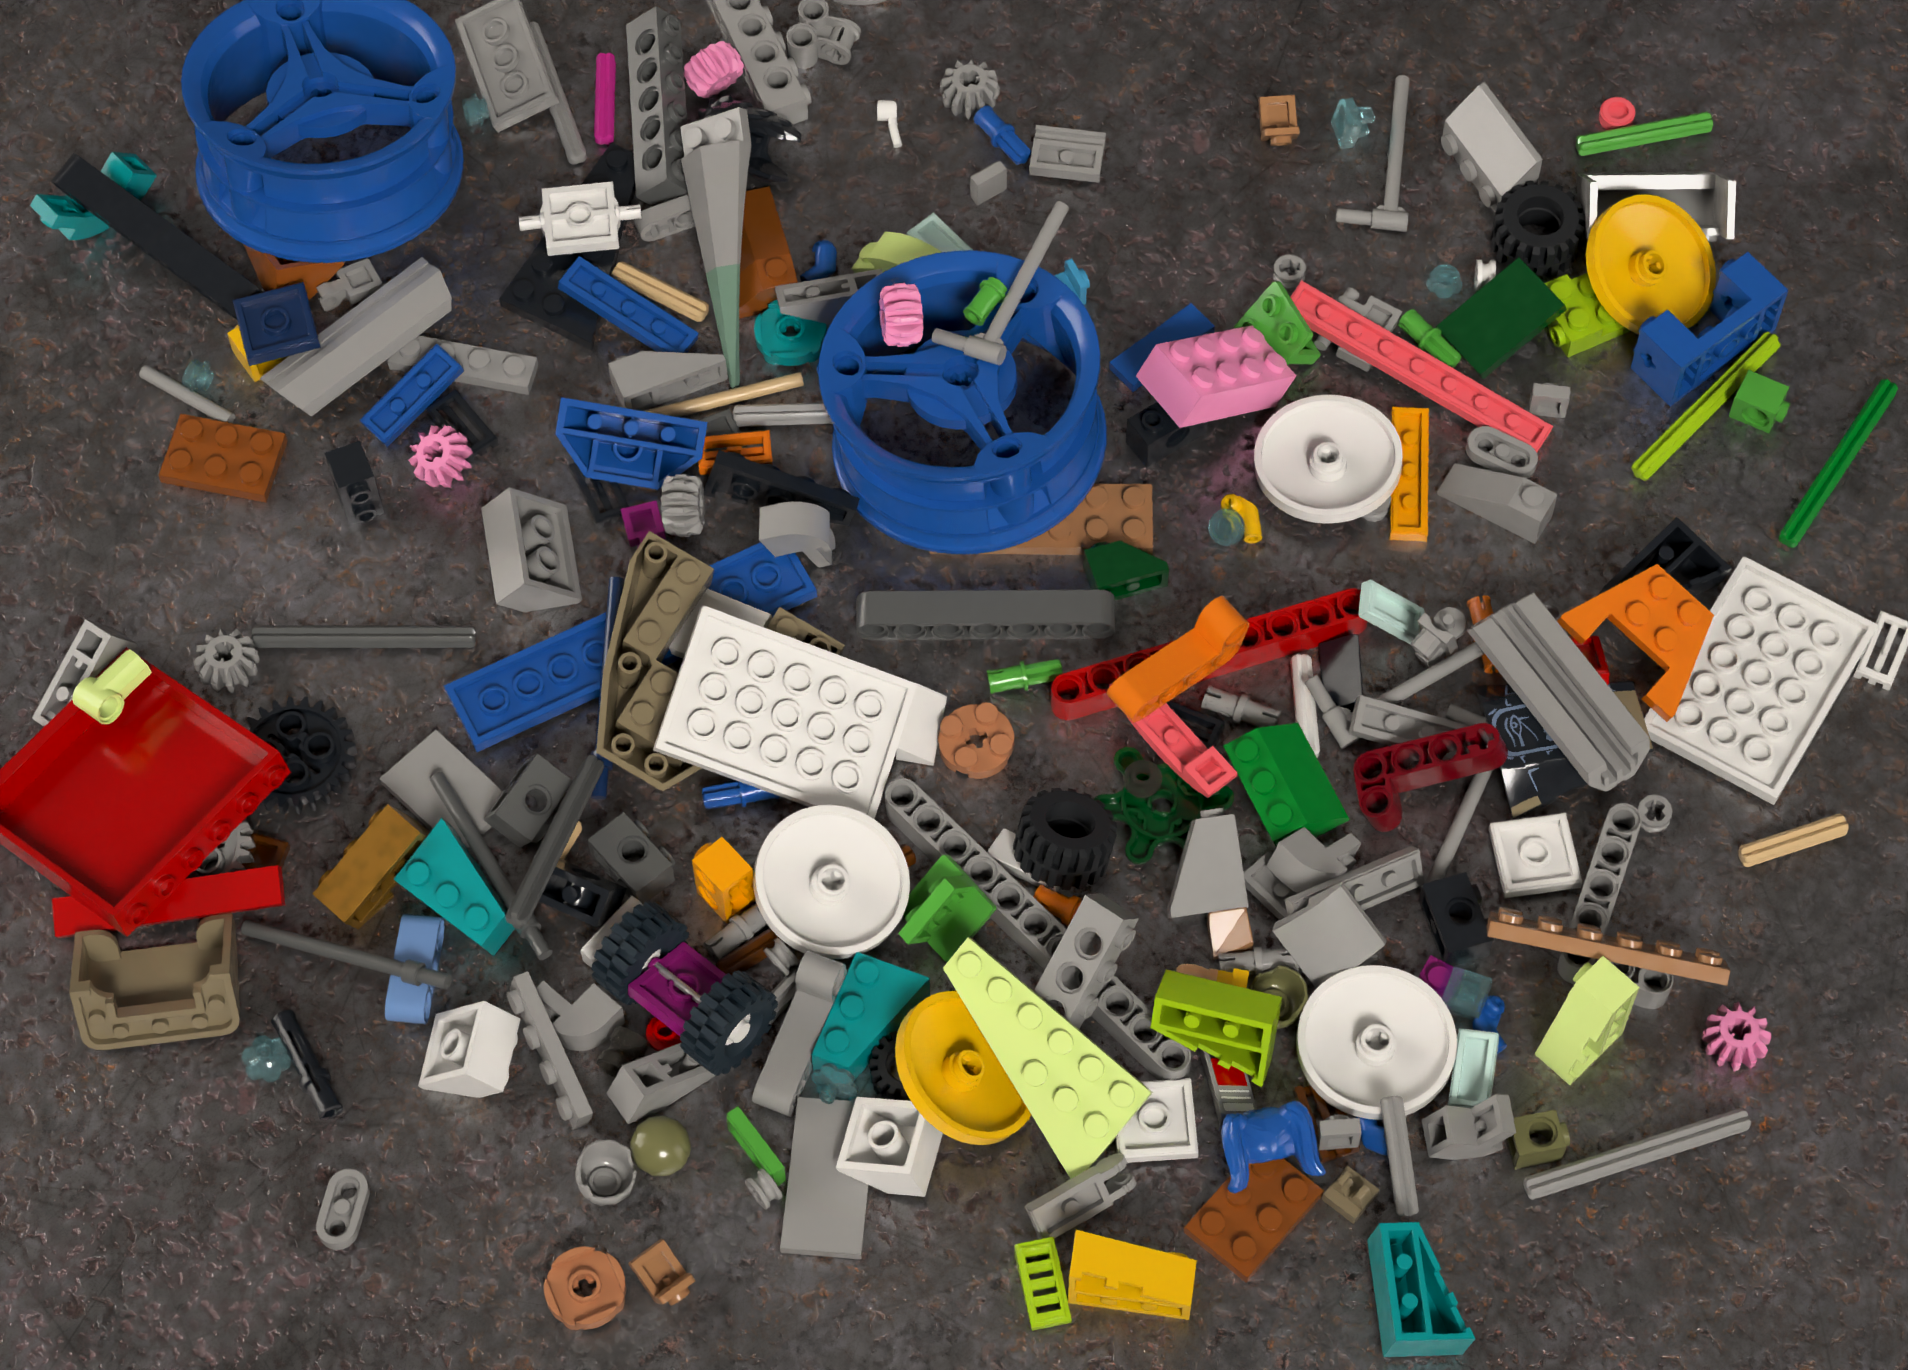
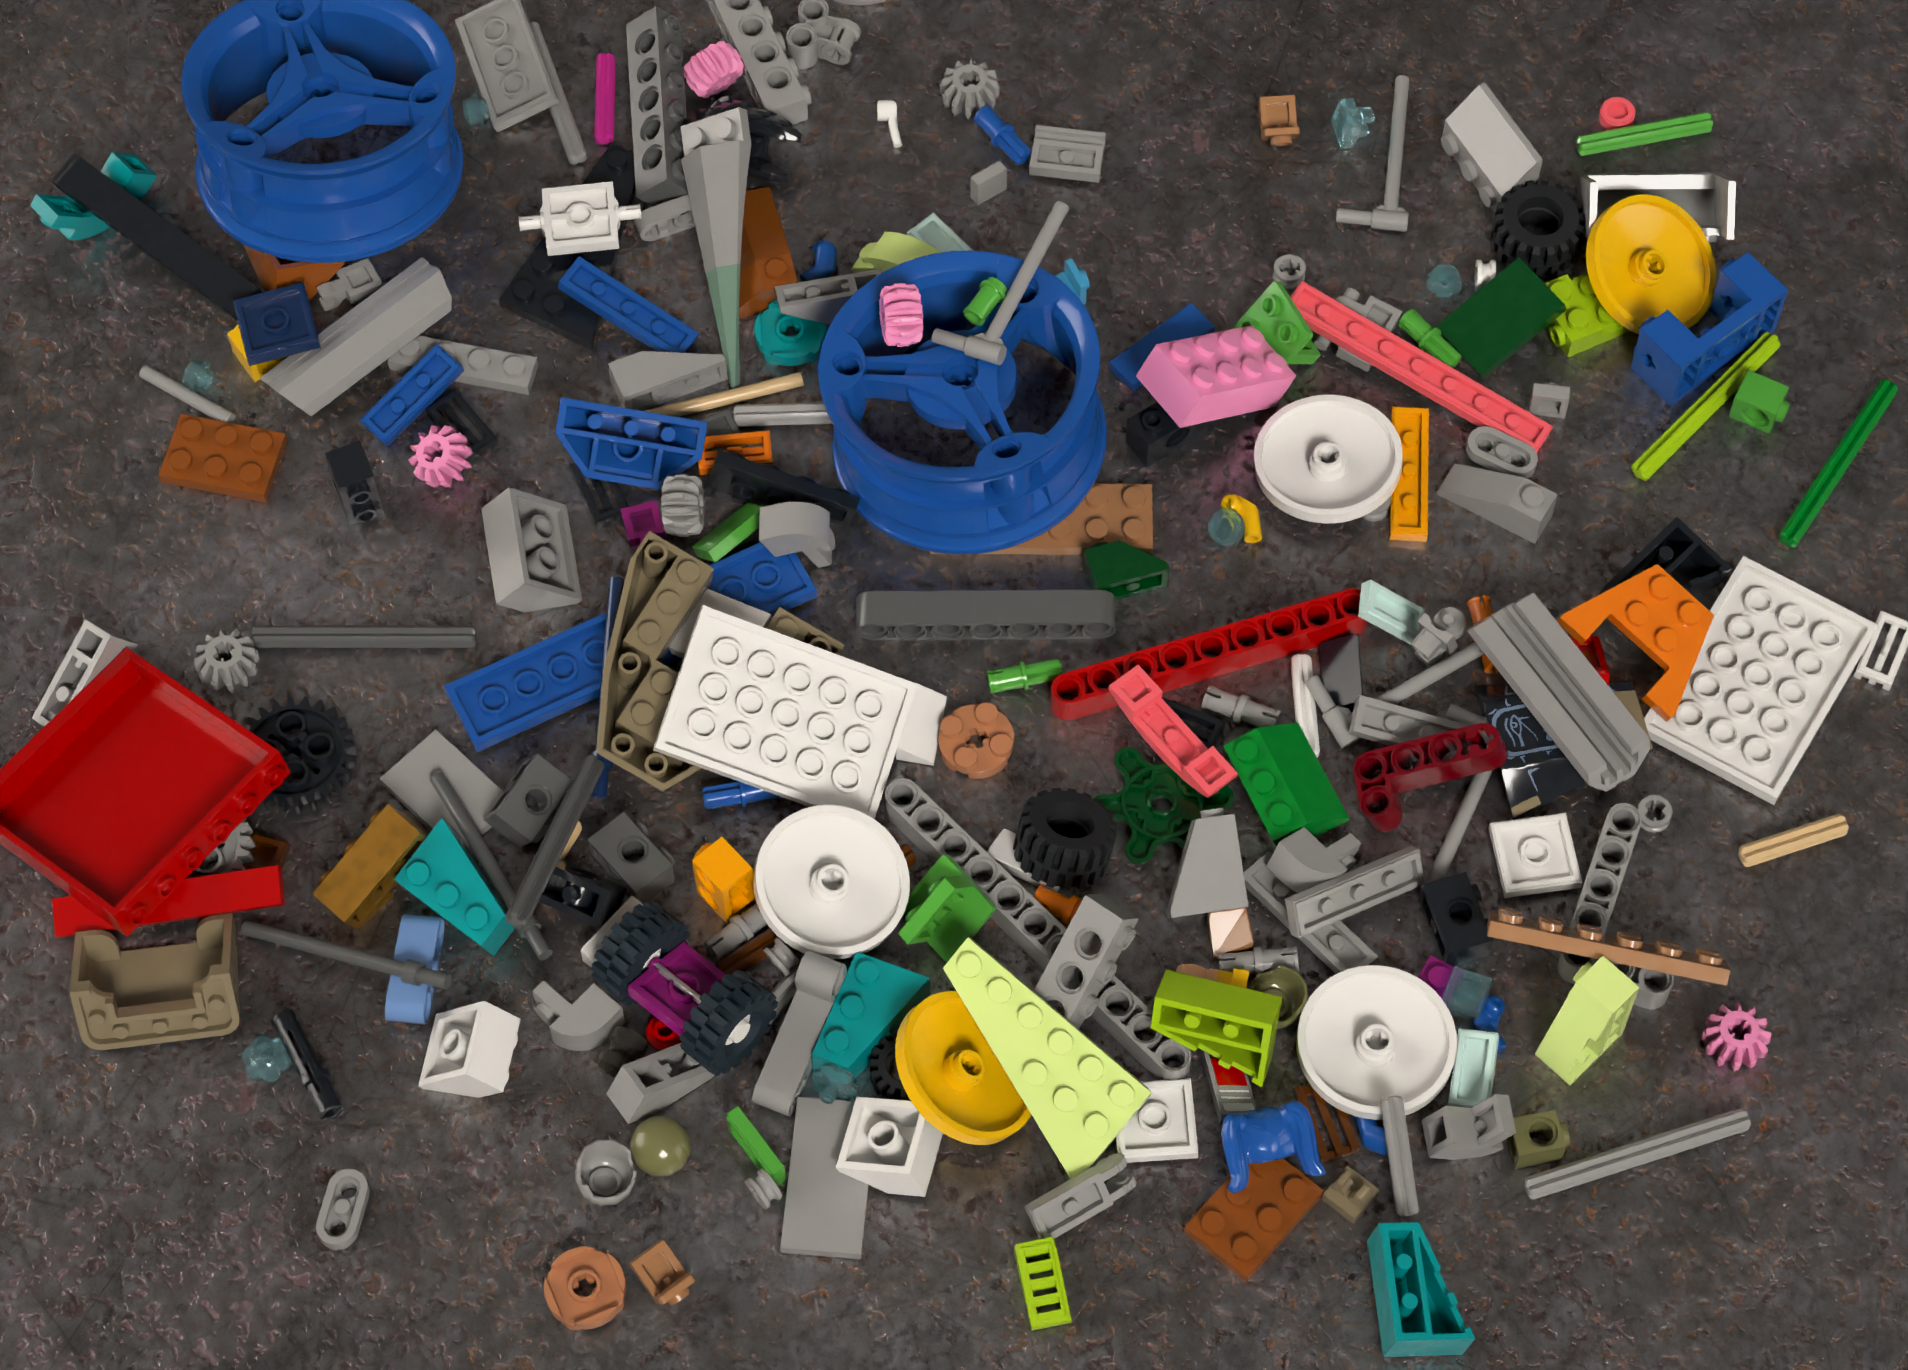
yellowish green piece [72,649,152,725] -> none
light grey plate [507,971,593,1130] -> none
tan axle [612,261,709,322] -> none
yellow wedge [1068,1230,1197,1320] -> none
orange beam [1107,596,1250,723] -> none
clear smoke plate [1123,760,1162,798] -> none
light grey slope [1272,882,1386,989] -> none
light grey plate [1317,1115,1362,1150] -> none
none -> bright green tile [692,503,762,562]

